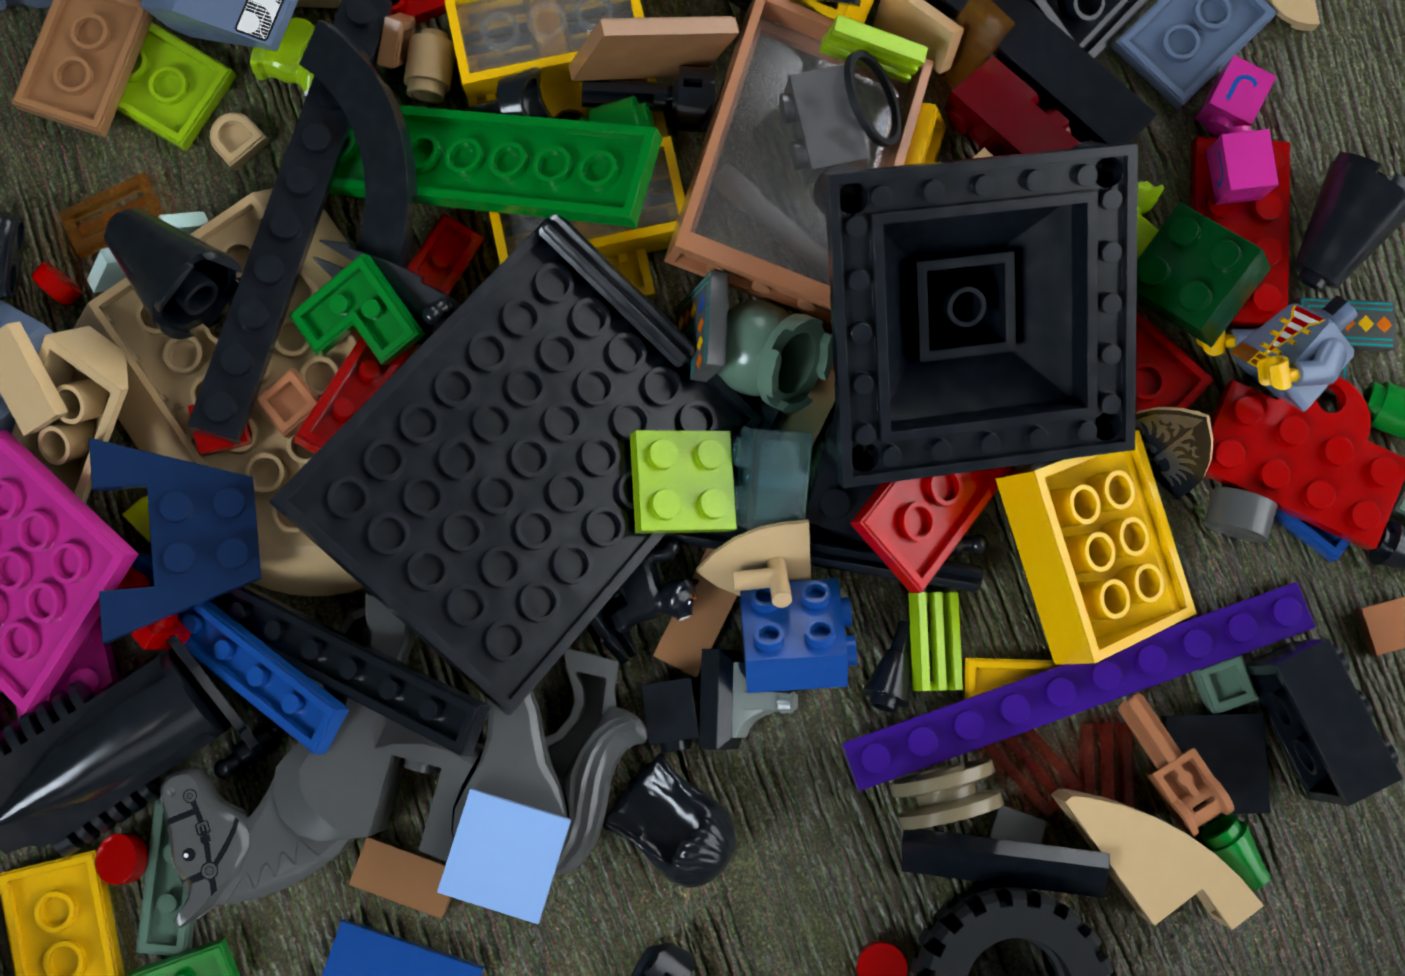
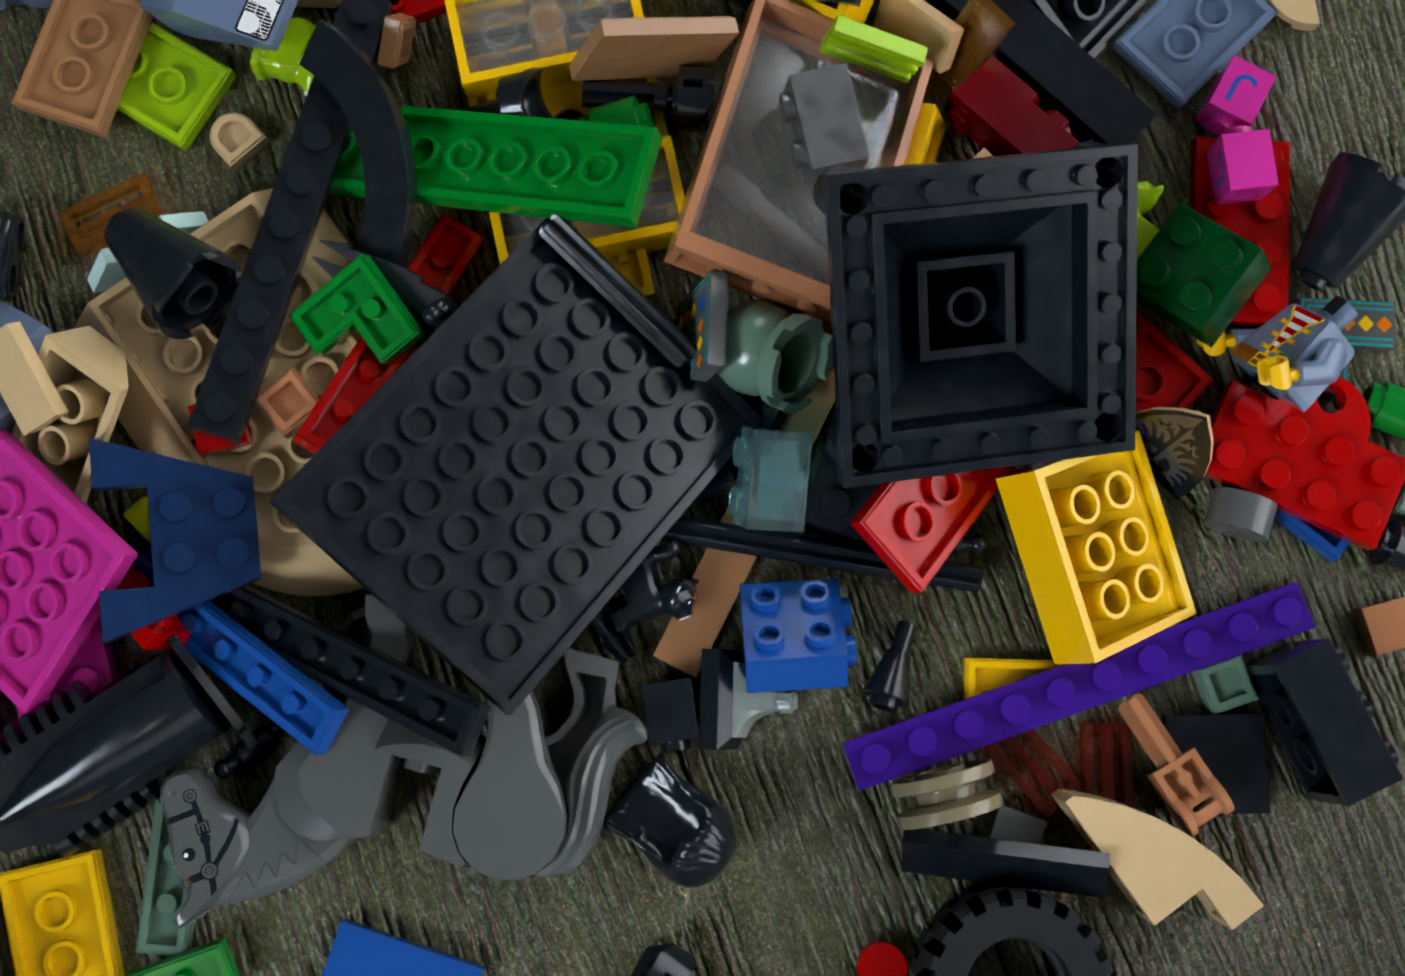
red tile [32,261,83,306] -> none
red tile [95,833,148,885] -> none
medium nougat tile [349,836,452,919] -> none
tan brick [403,28,456,104] -> none
light blue tile [437,788,572,924] -> none
lime plate [630,430,737,534] -> none
tan shield [696,519,811,608] -> none
black piece [844,50,901,147] -> none
lime tile [908,592,963,691] -> none
green cone [1201,814,1270,891] -> none

